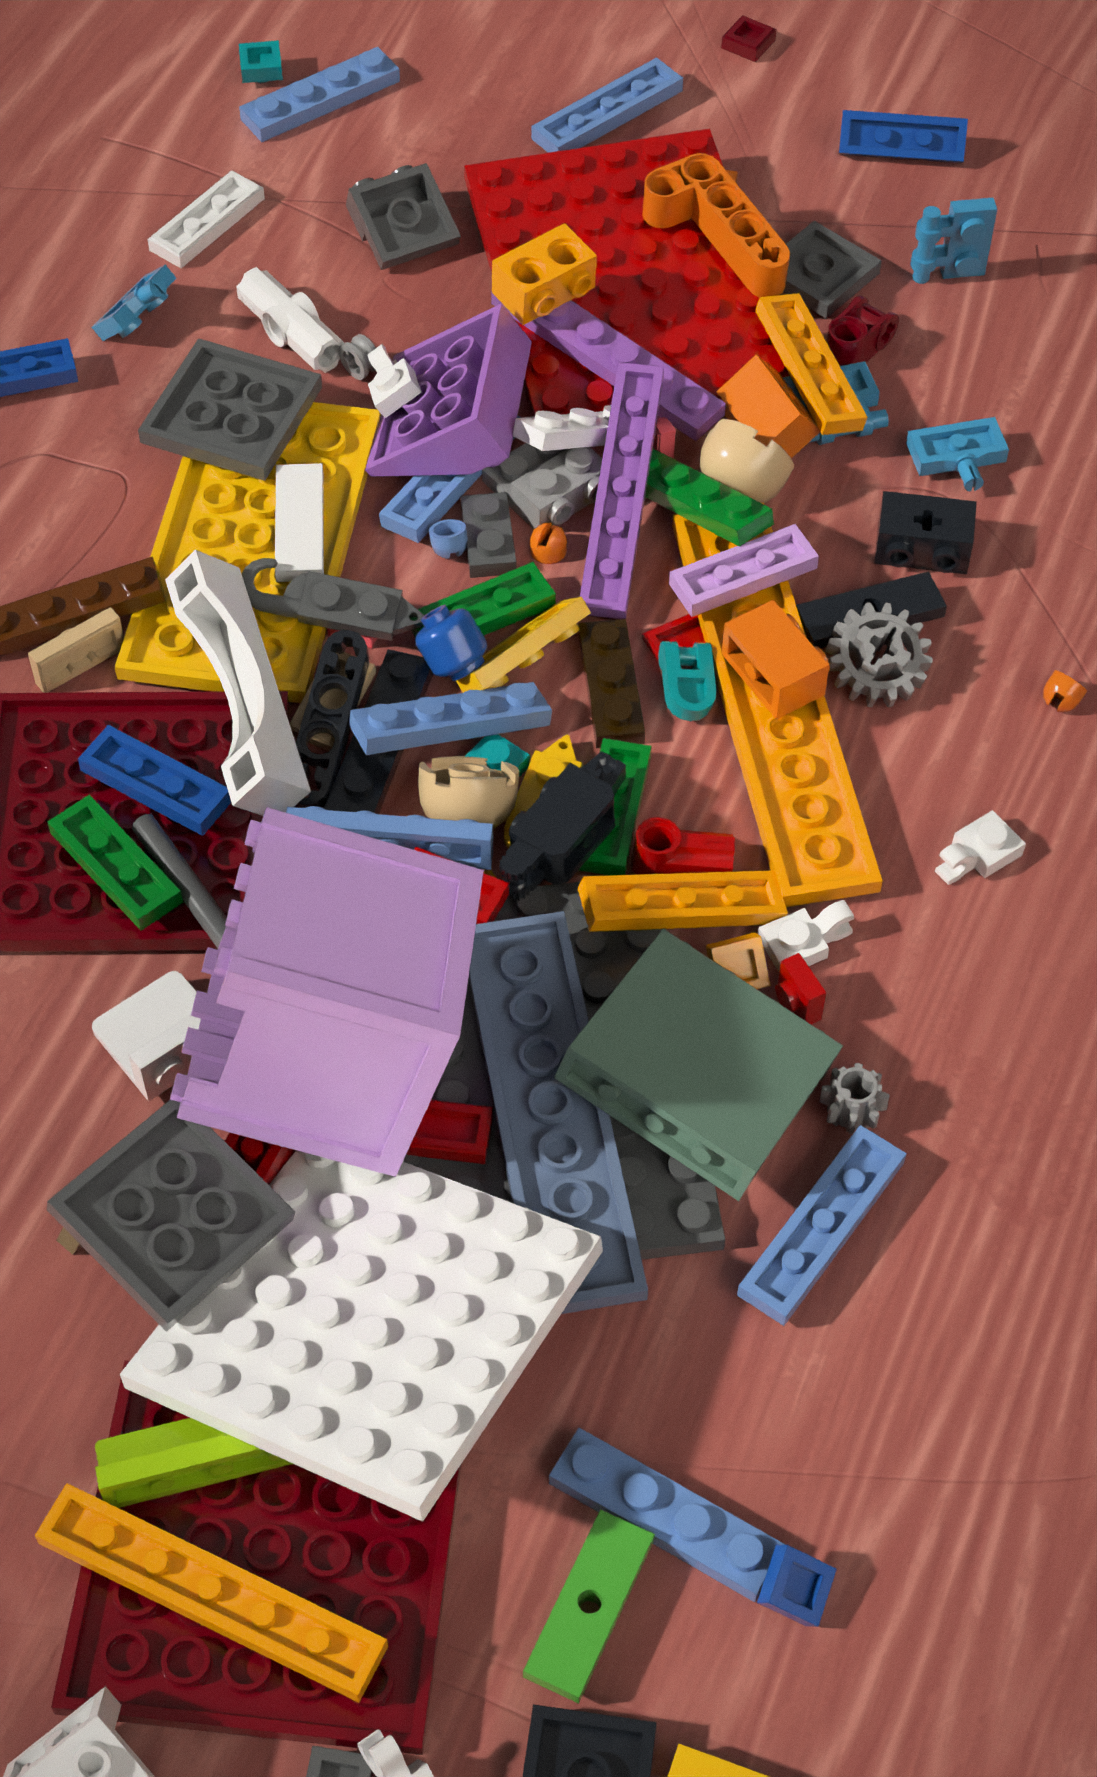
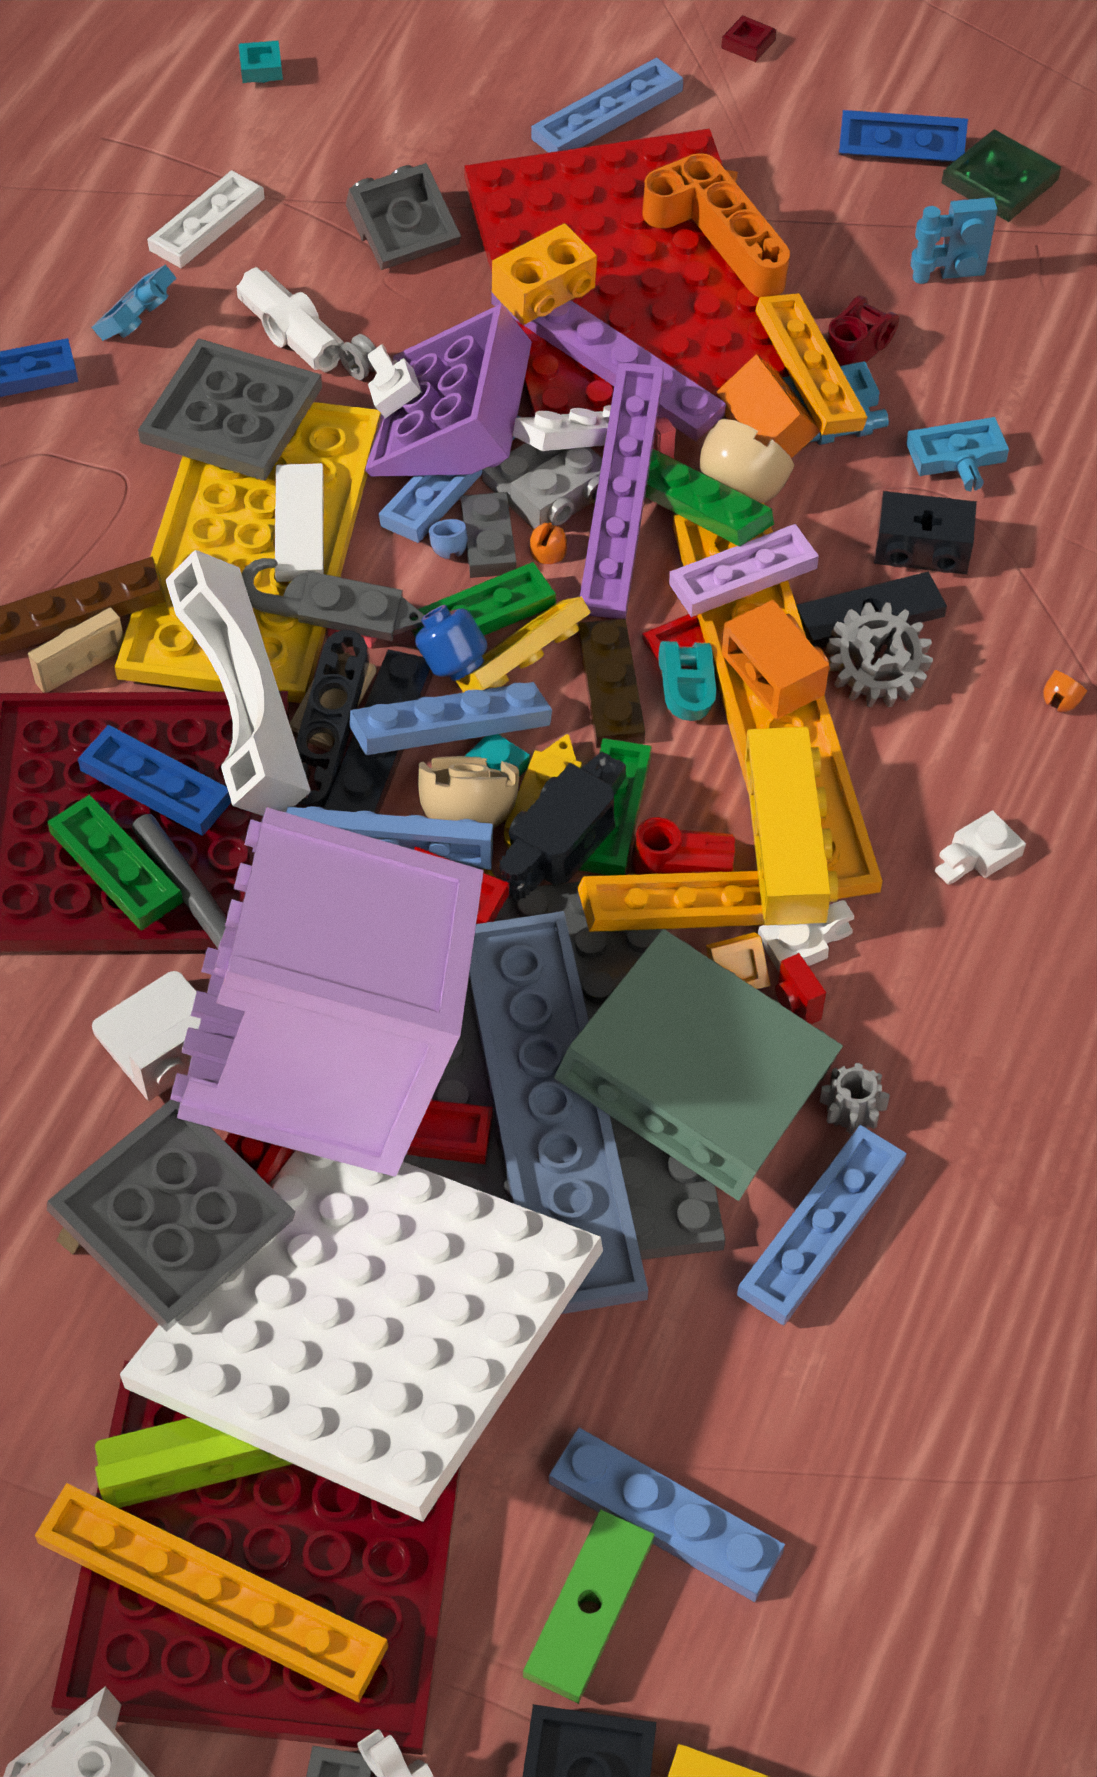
medium blue plate [239,47,400,142] -> none
blue plate [757,1545,837,1627] -> none
dark grey plate [783,221,882,318] -> none
none -> yellow brick [745,727,838,925]
none -> clear green plate [941,129,1061,222]

